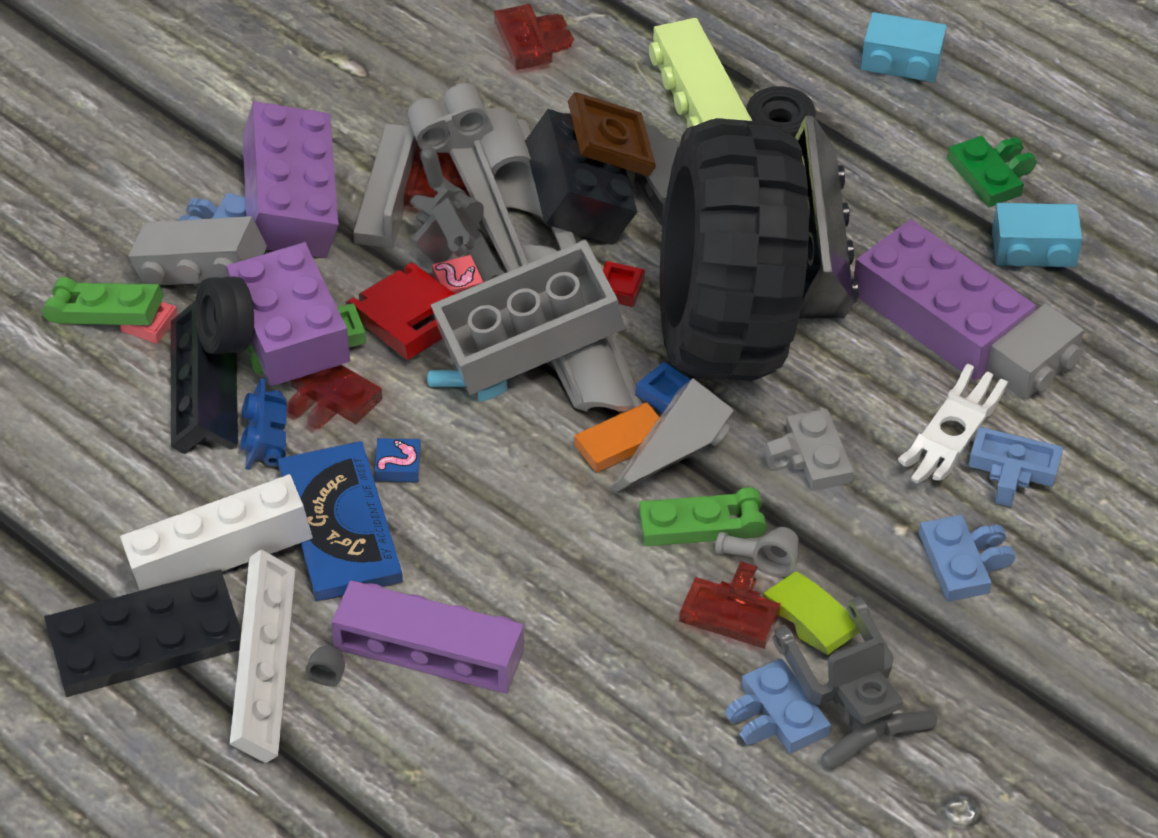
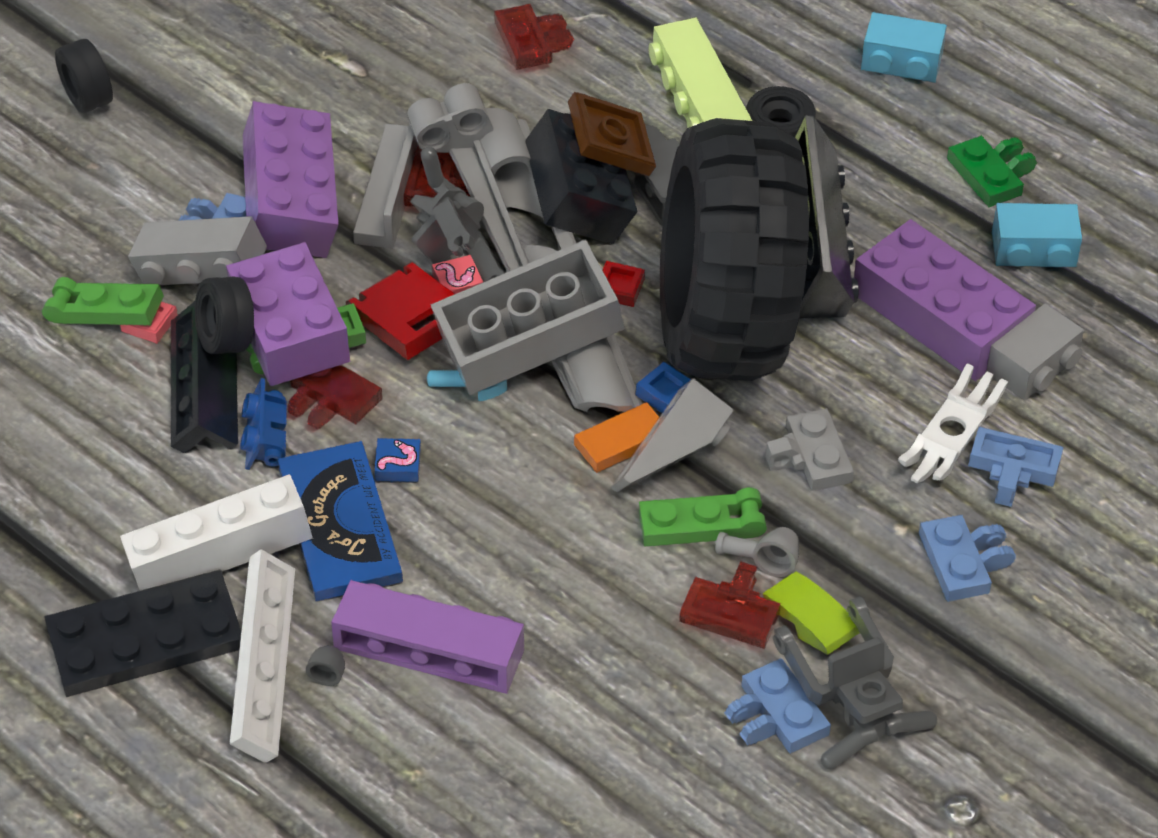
none -> black tyre [55,39,113,113]

